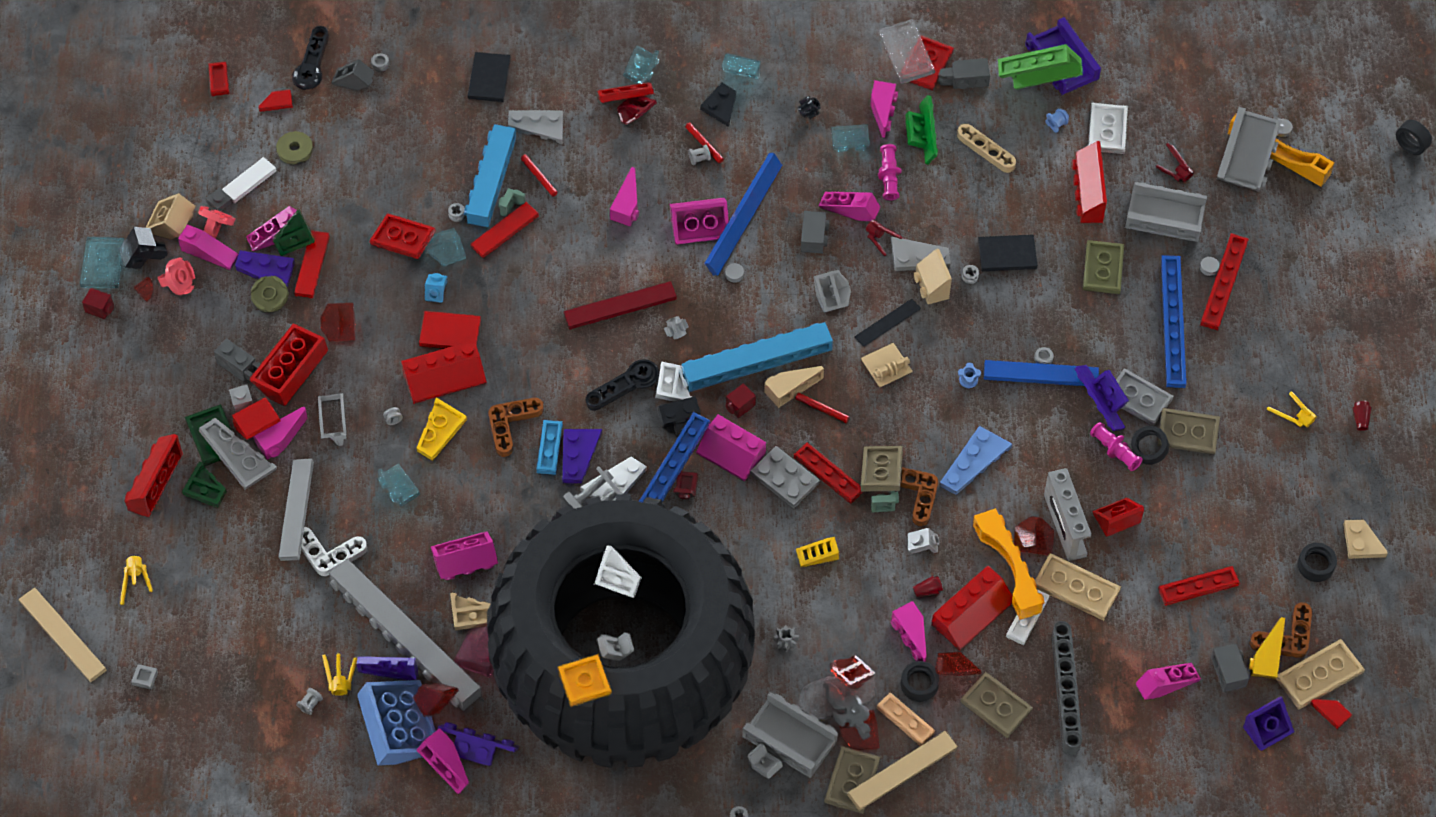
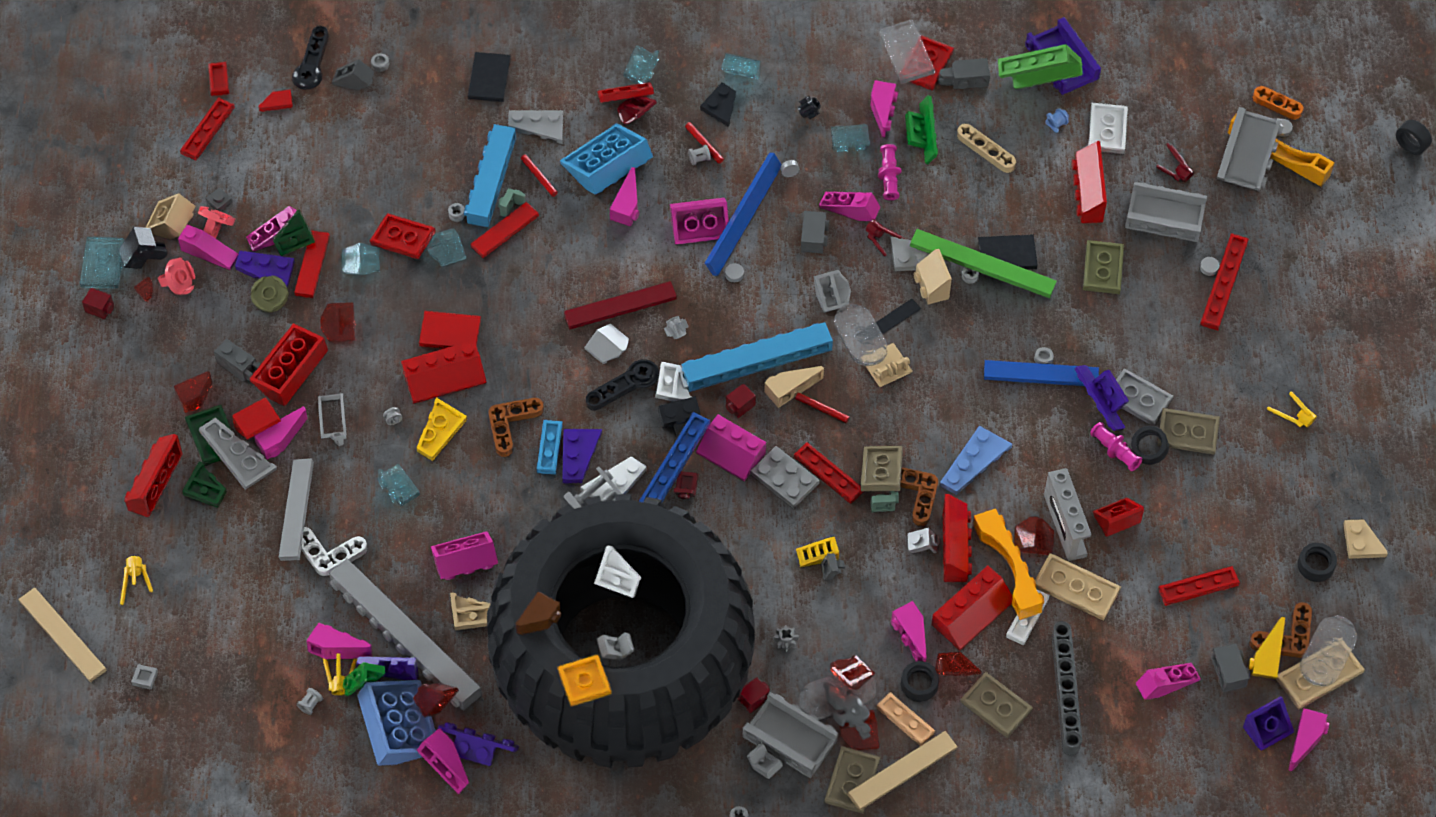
white tile [222,157,276,203] -> none
light grey brick [229,385,253,413] -> none
olive tile [276,131,313,165] -> none
dark azure bracket [425,273,447,302] -> none
clear pink slope [454,627,493,678] -> none
dark red cone [913,576,943,598] -> none
medium blue brick [958,363,981,388] -> none
blue plate [1161,255,1186,388] -> none
red tile [1310,699,1352,729] -> none
dark red cone [1352,401,1372,431] -> none
none -> clear red slope [173,371,213,413]
none -> red tile [180,98,235,161]
none -> dark pink slope [307,623,372,659]
none -> clear light blue slope [342,243,380,275]
none -> green bracket [343,662,385,696]
none -> reddish brown slope [516,591,561,635]
none -> dark azure slope [560,124,653,195]
none -> light grey slope [584,324,629,364]
none -> dark red brick [738,677,770,713]
none -> light grey tile [780,160,800,177]
none -> dark grey tile [821,553,845,580]
none -> clear tile [834,304,887,366]
none -> bright green tile [910,229,1056,298]
none -> red slope [943,494,972,582]
none -> orange beam [1253,86,1303,120]
none -> dark pink slope [1288,708,1329,771]
none -> clear tile [1300,615,1357,686]

